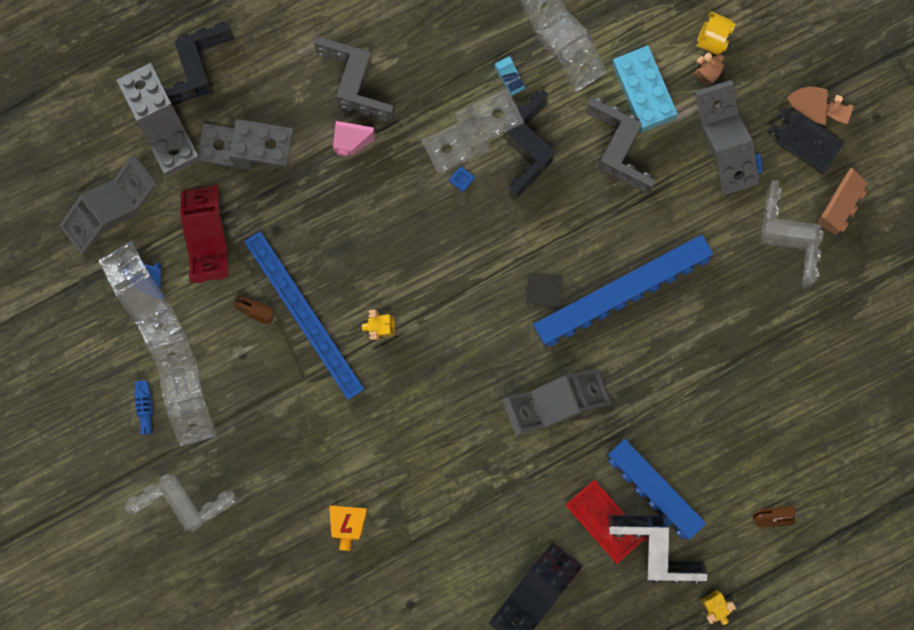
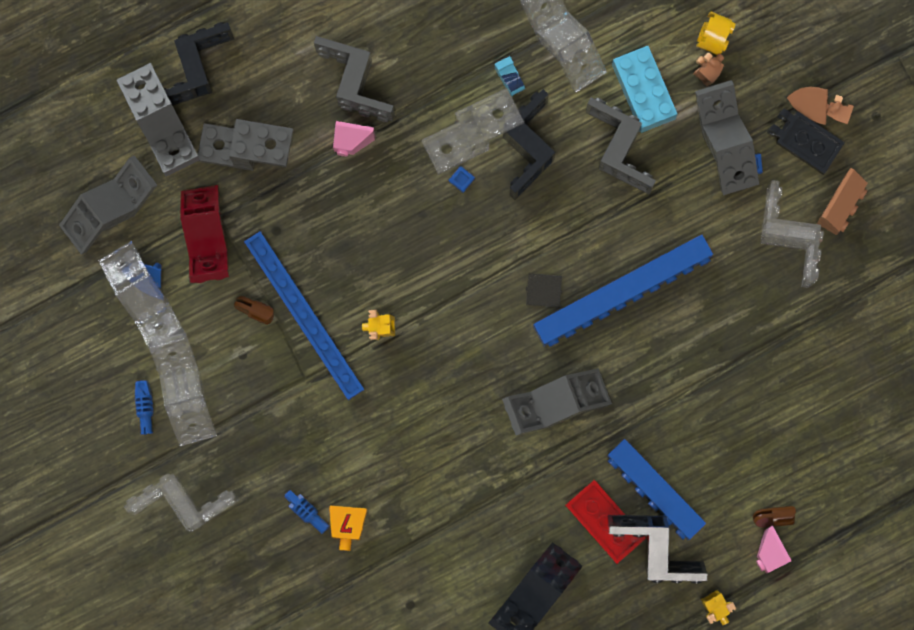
none -> blue hinge [284,490,329,534]
none -> bright pink slope [756,526,791,573]

